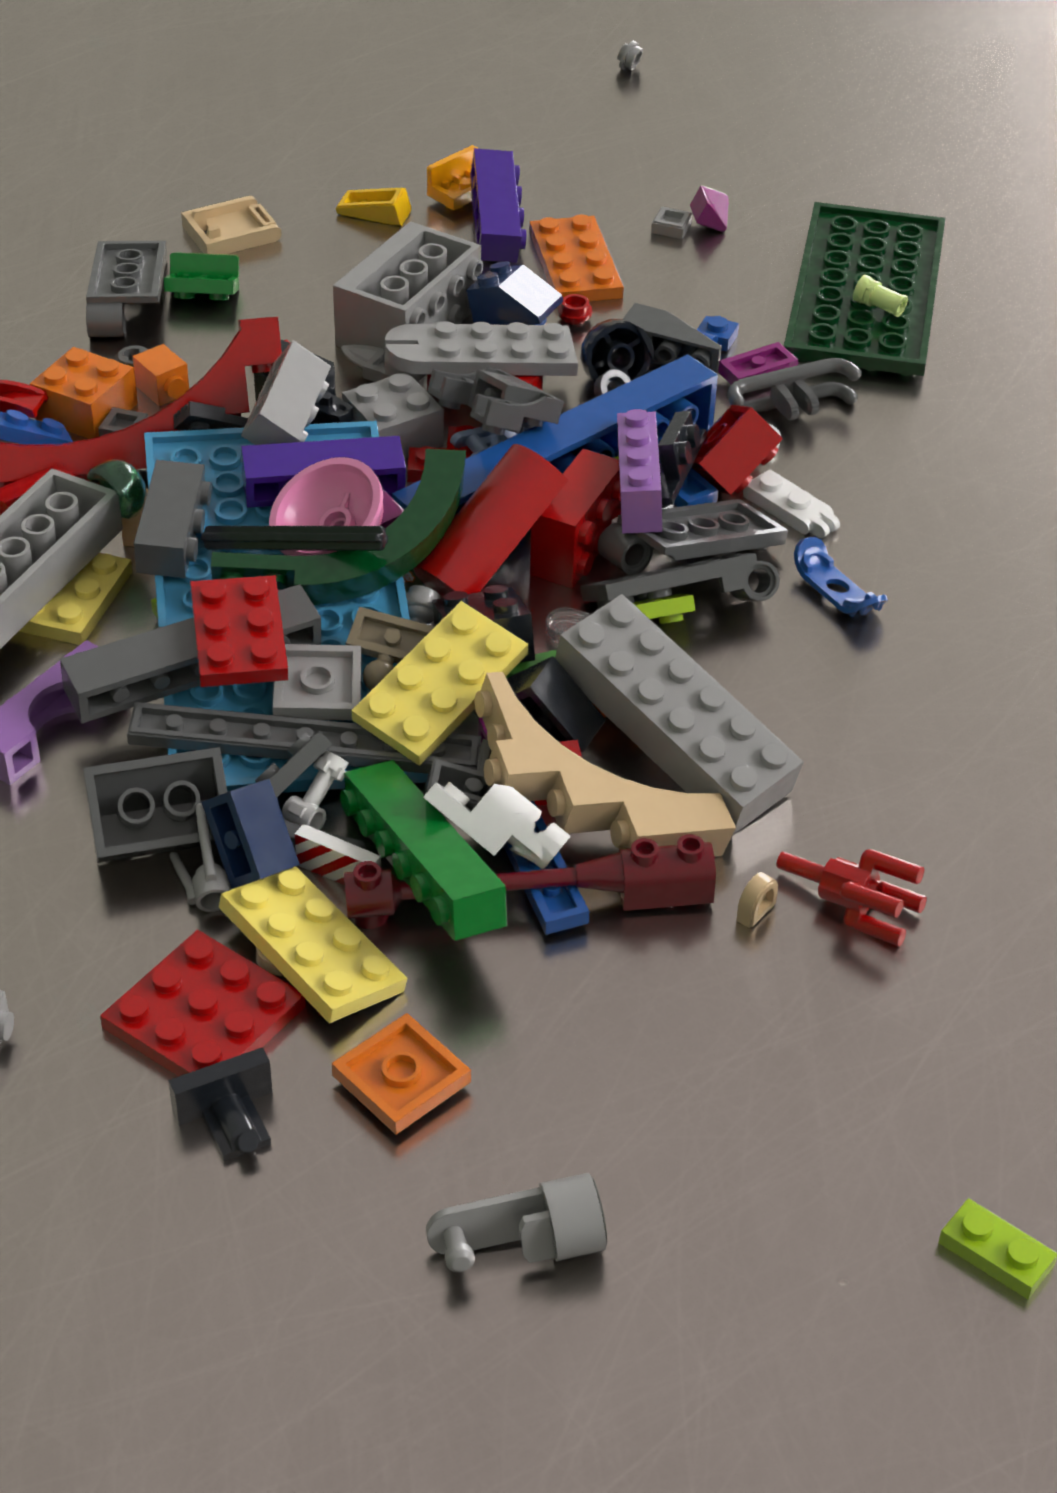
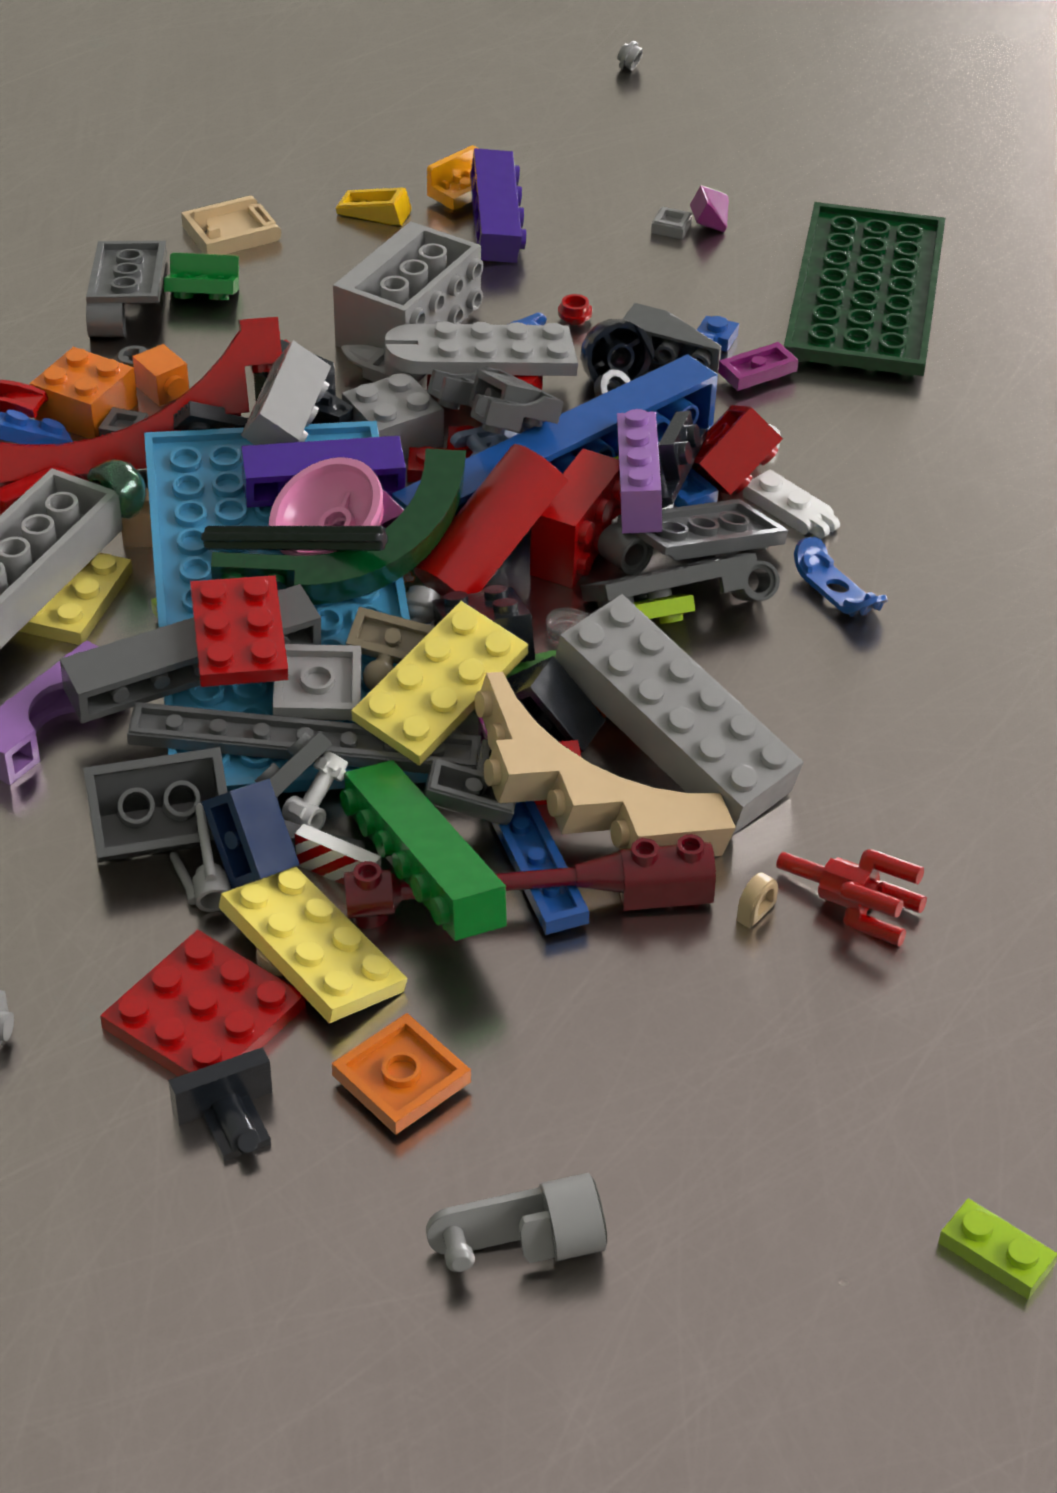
dark grey brick [134,460,212,578] -> none
white plate [423,782,571,870] -> none
dark blue slope [466,261,563,325] -> none
orange plate [529,214,624,302] -> none
dark grey piece [726,358,861,420] -> none
yellowish green pin [853,275,908,317] -> none

